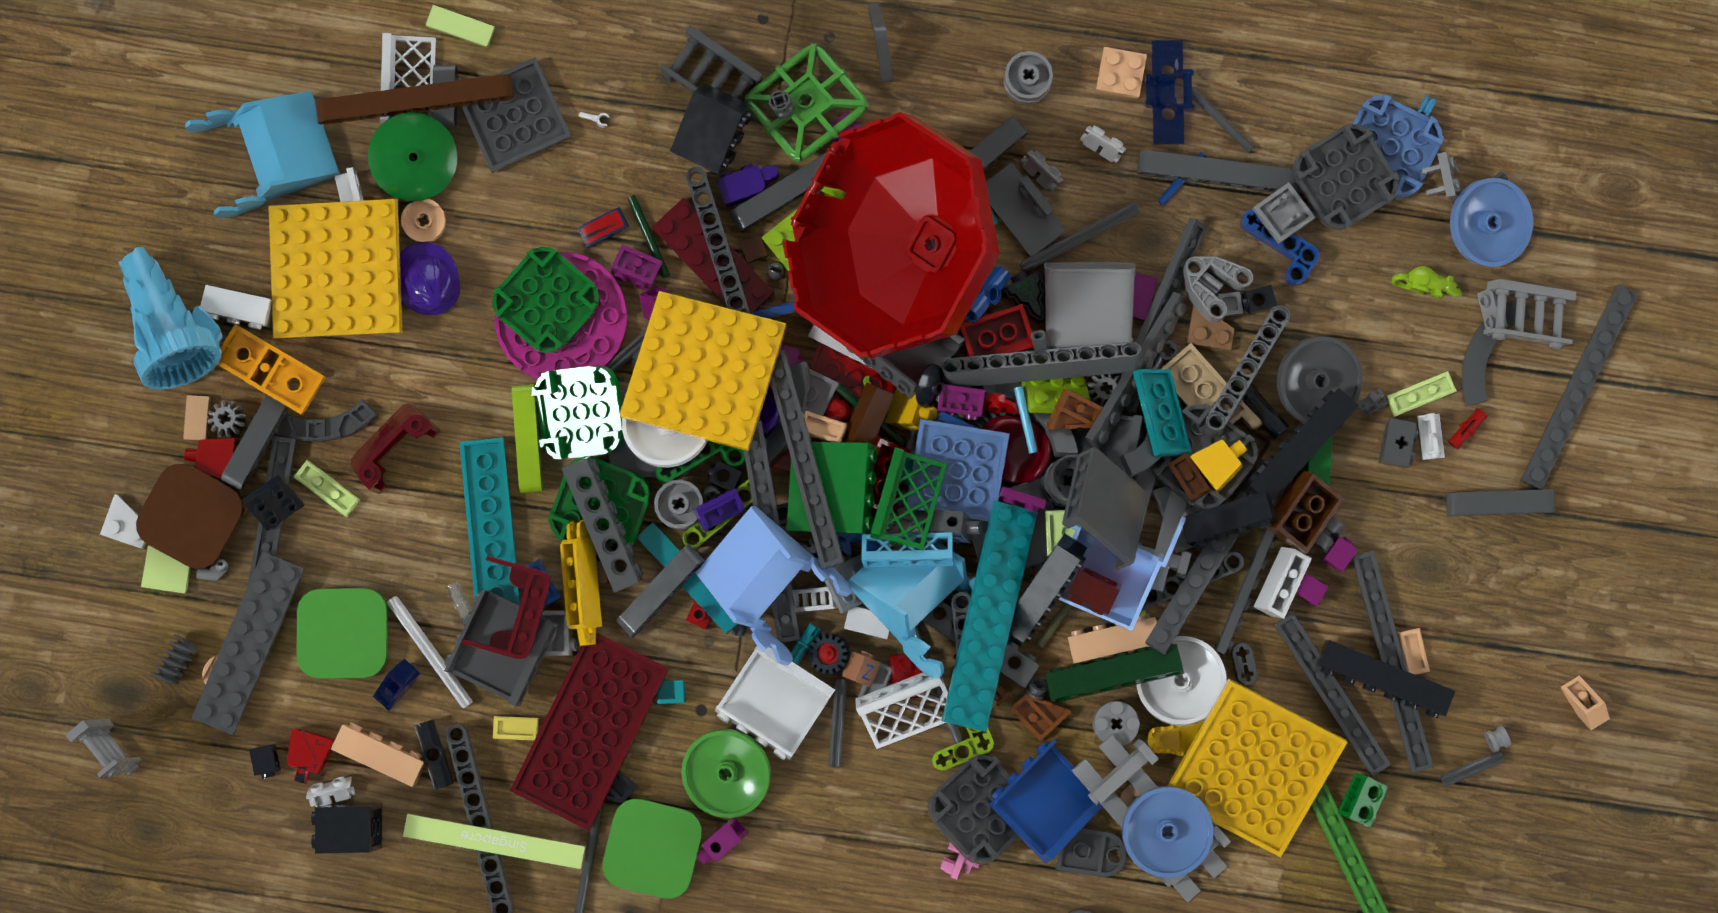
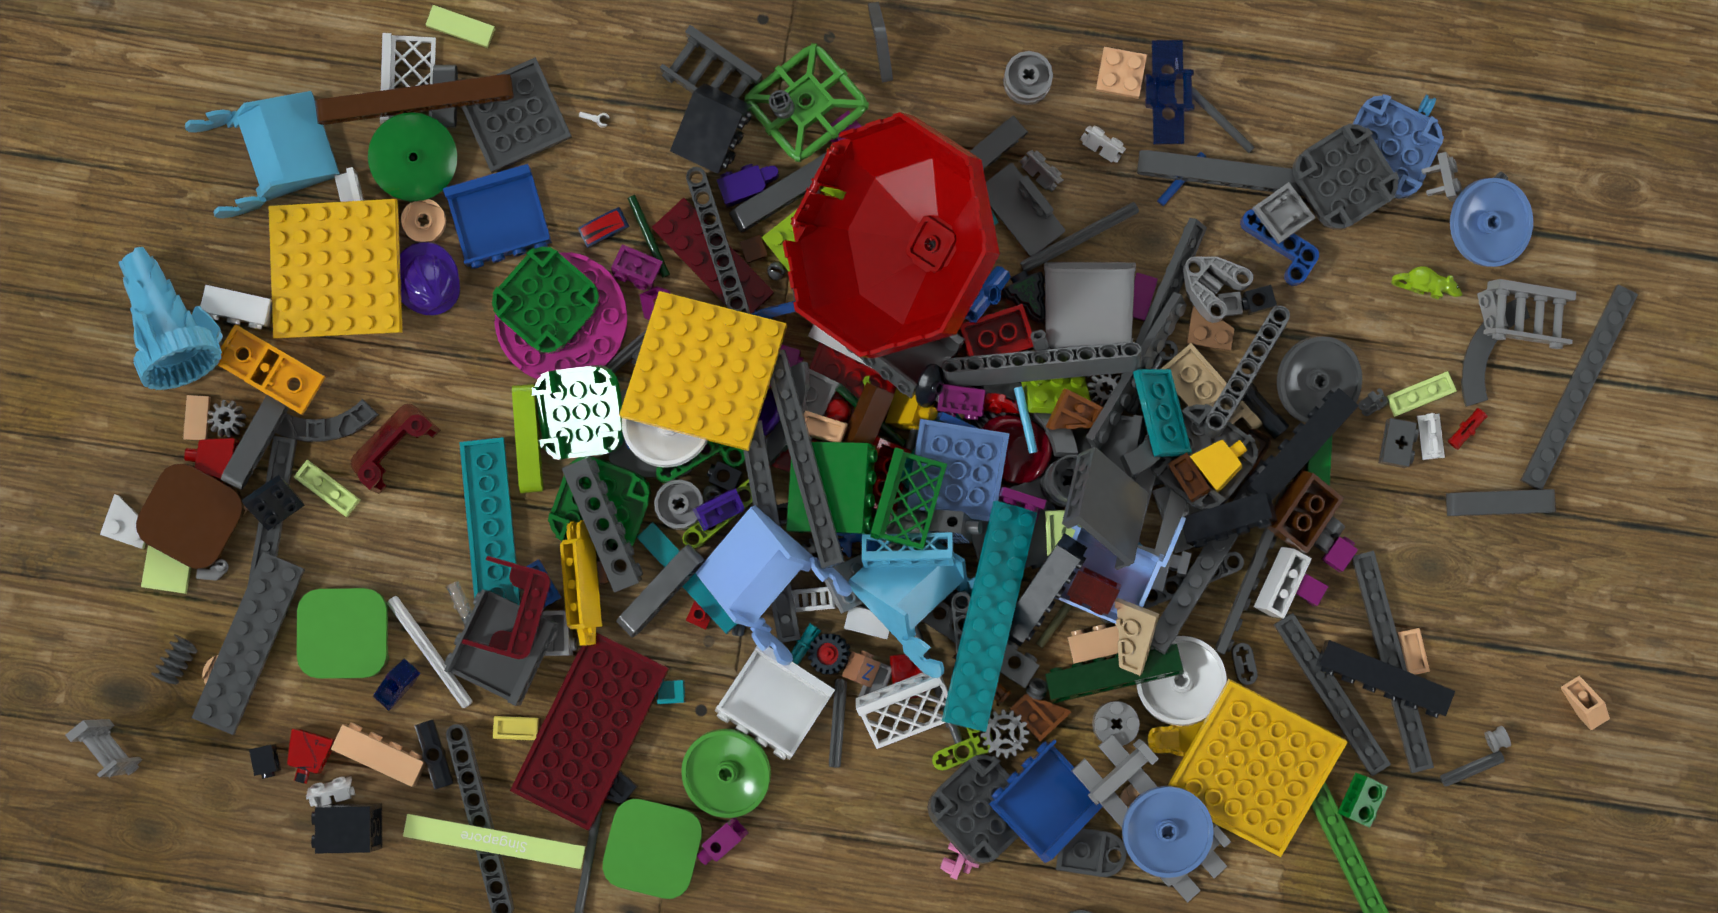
none -> blue panel [443,164,552,269]
none -> light grey gear [981,709,1029,758]
none -> tan wing [1115,598,1159,675]

